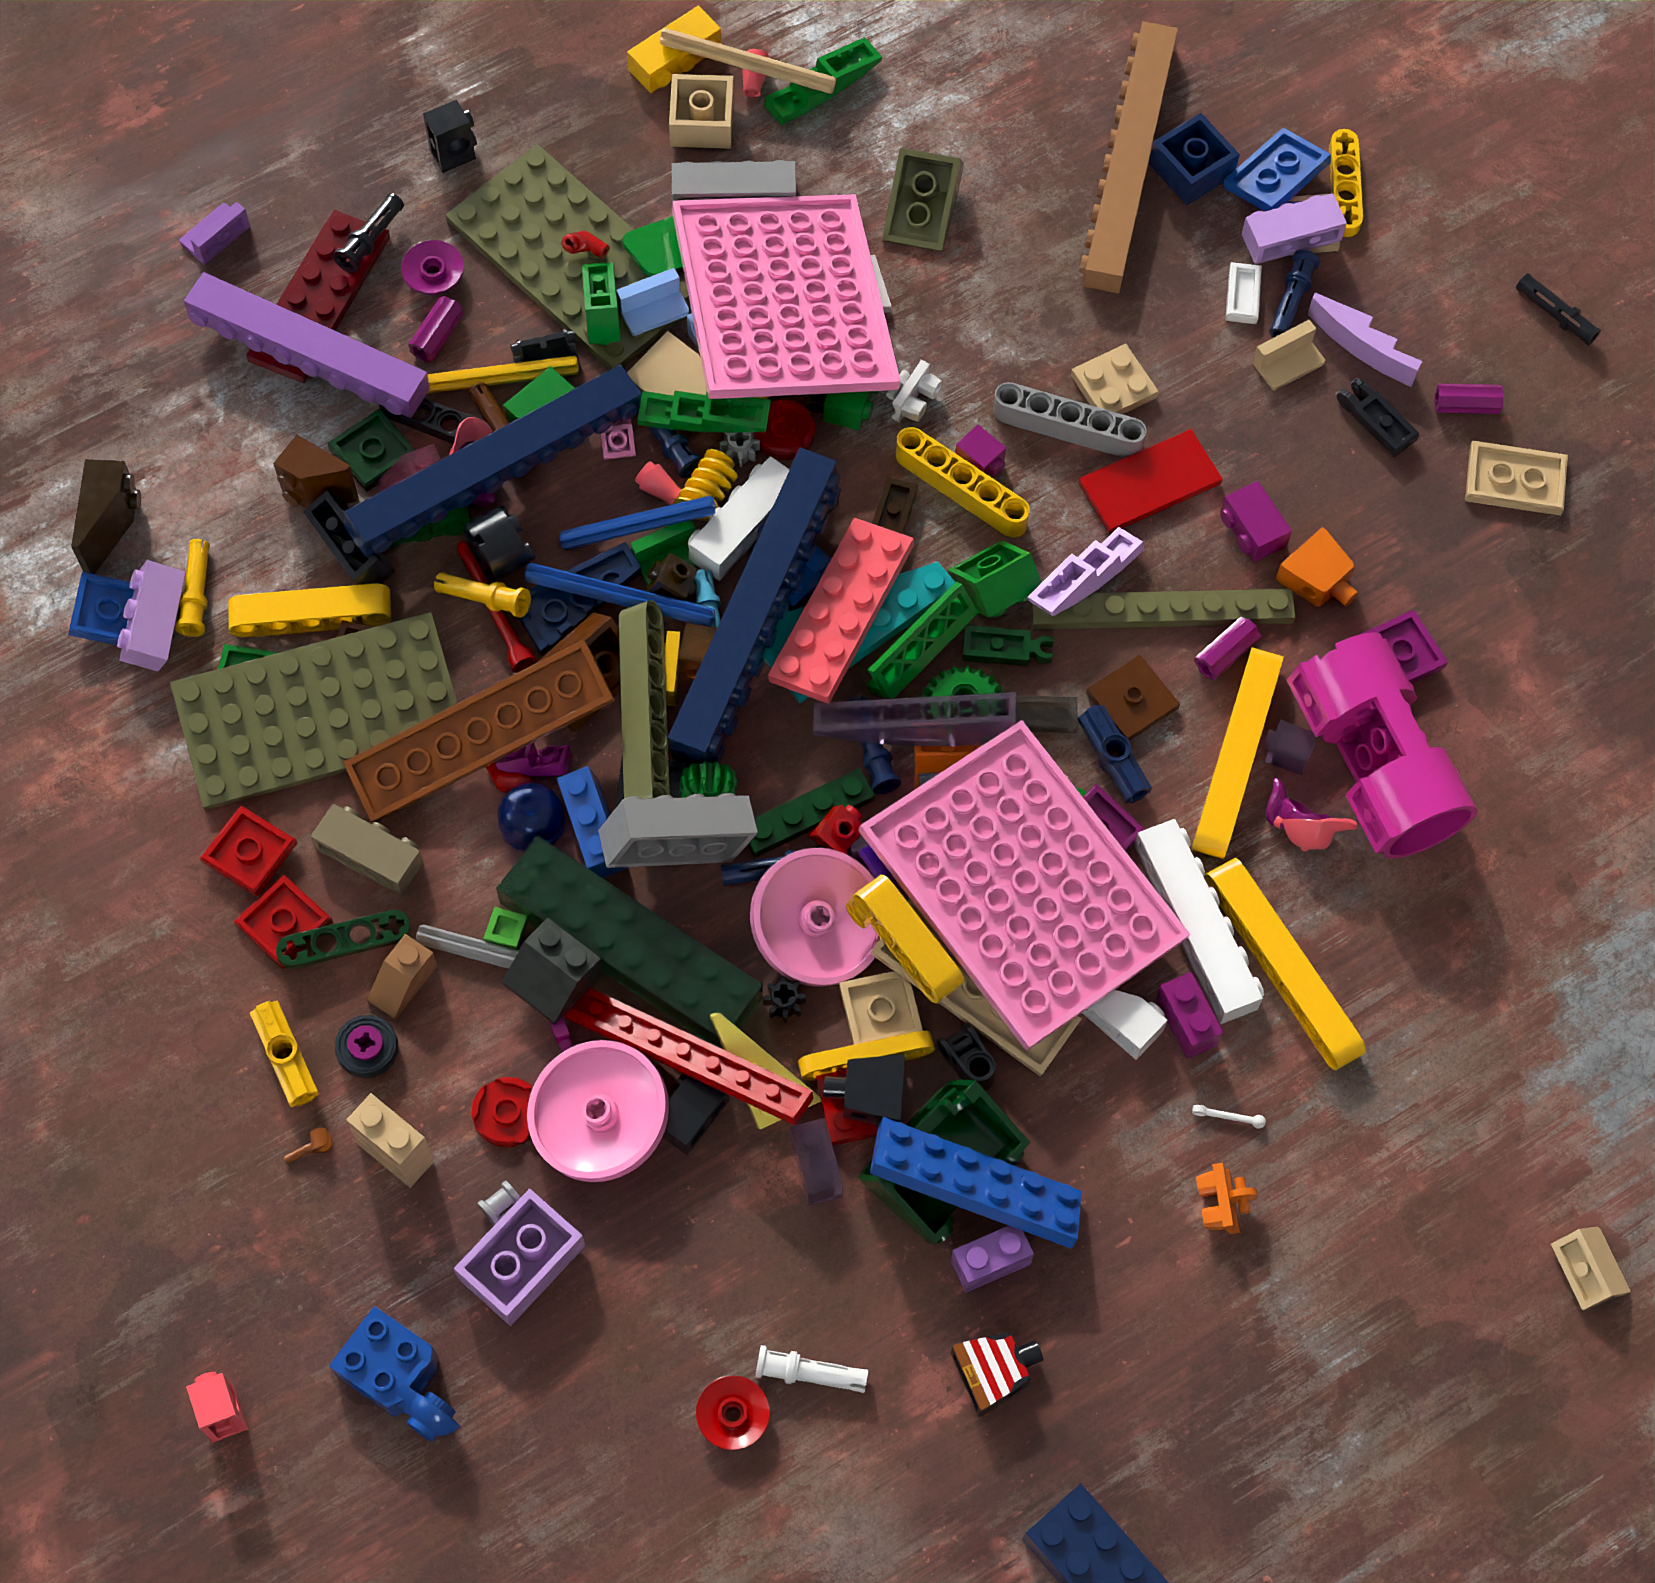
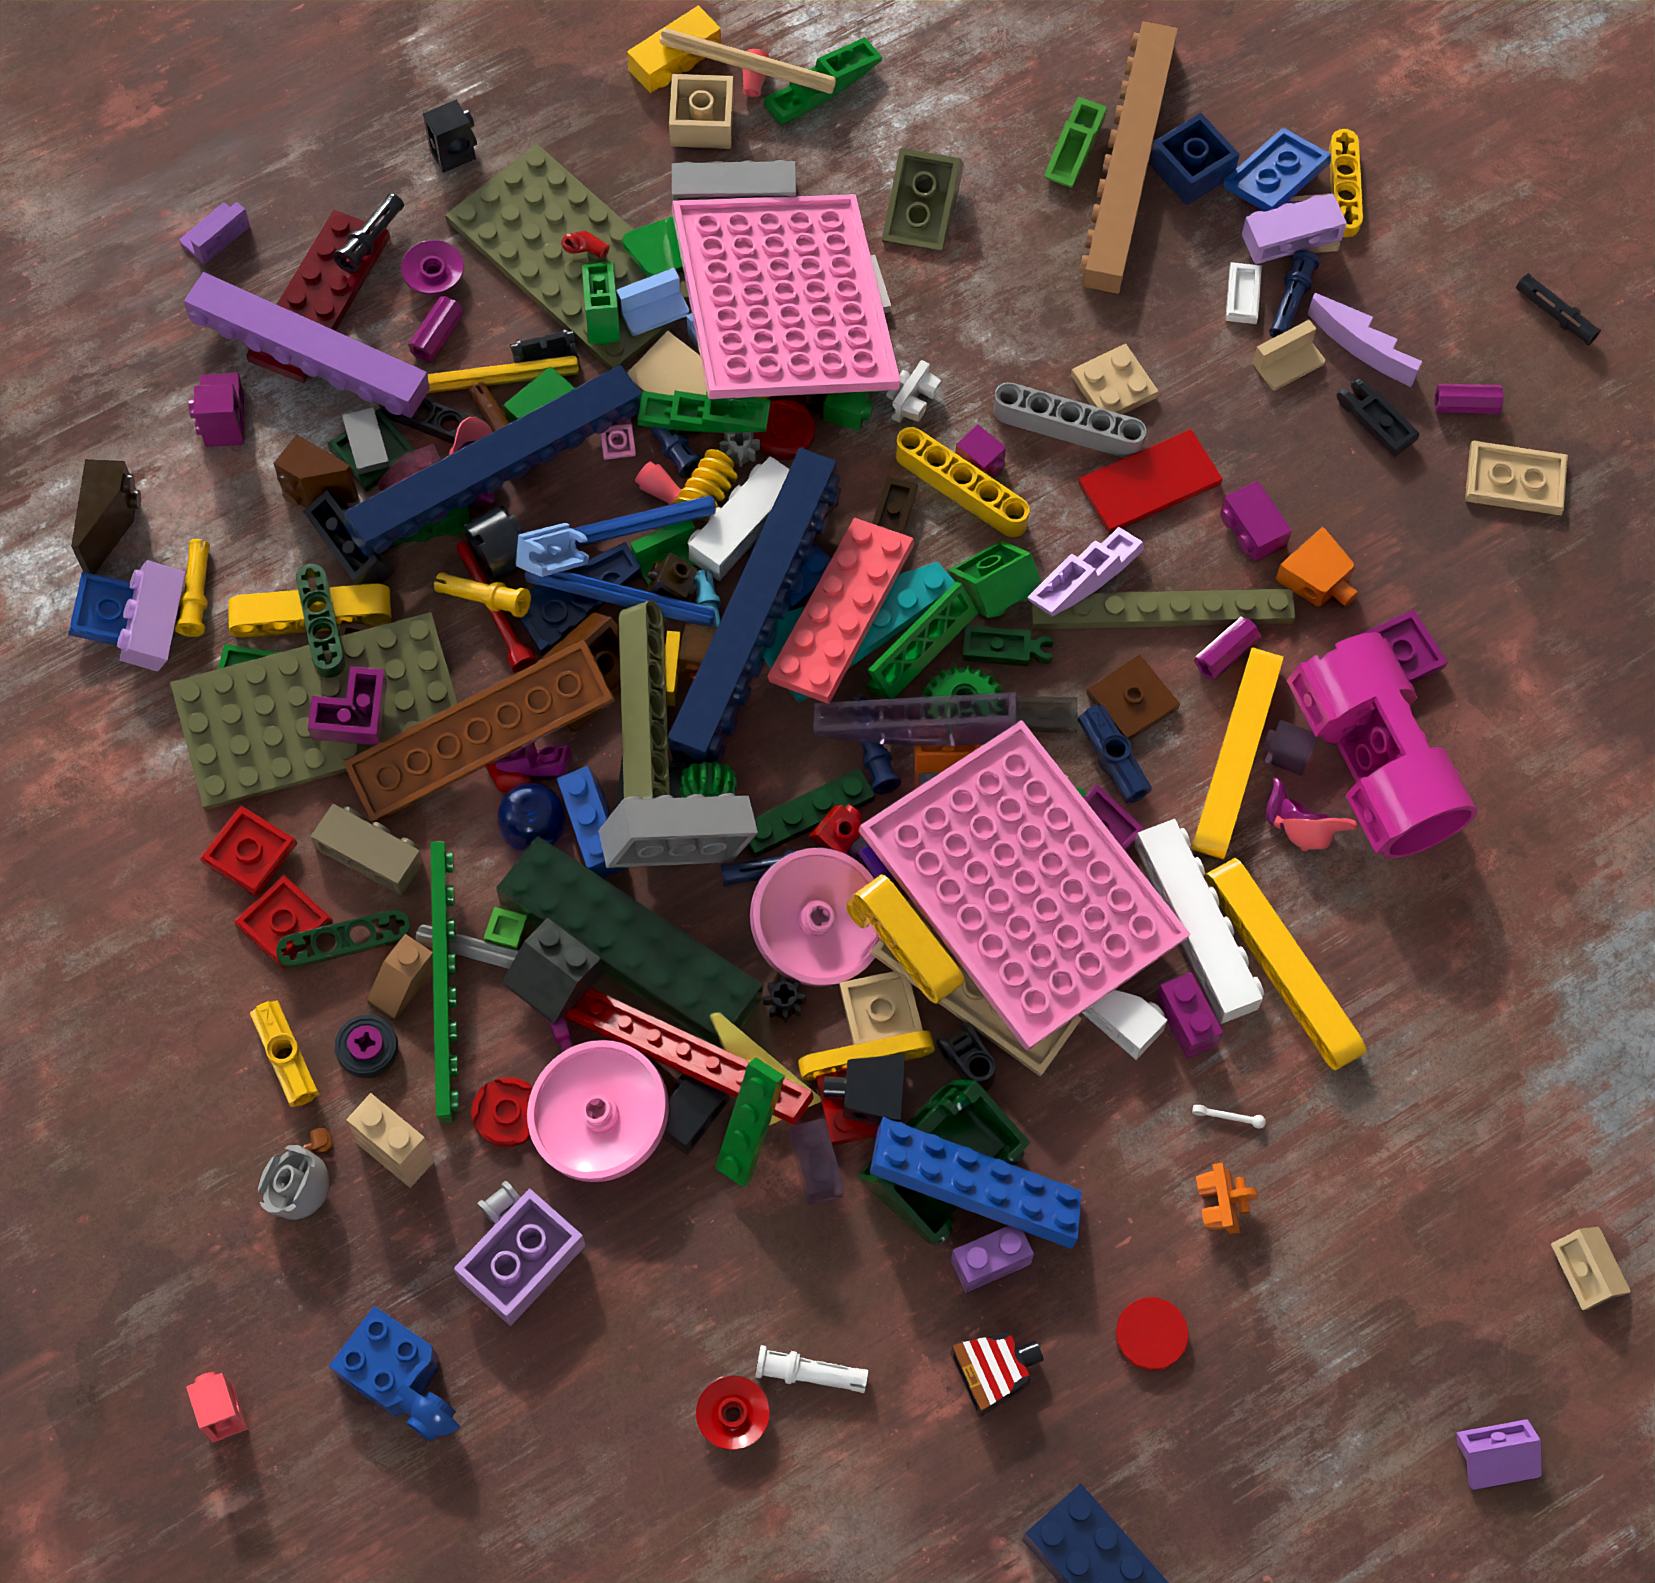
none -> magenta brick [189,373,244,447]
none -> light grey cylinder [258,1145,330,1220]
none -> dark green beam [296,564,345,678]
none -> magenta brick [308,666,388,745]
none -> light grey tile [342,407,390,475]
none -> green plate [431,841,460,1122]
none -> light blue hinge [516,523,589,577]
none -> green plate [715,1057,785,1187]
none -> bright green slope [1044,97,1107,188]
none -> red tile [1115,1297,1189,1371]
none -> medium lavender panel [1456,1419,1542,1490]

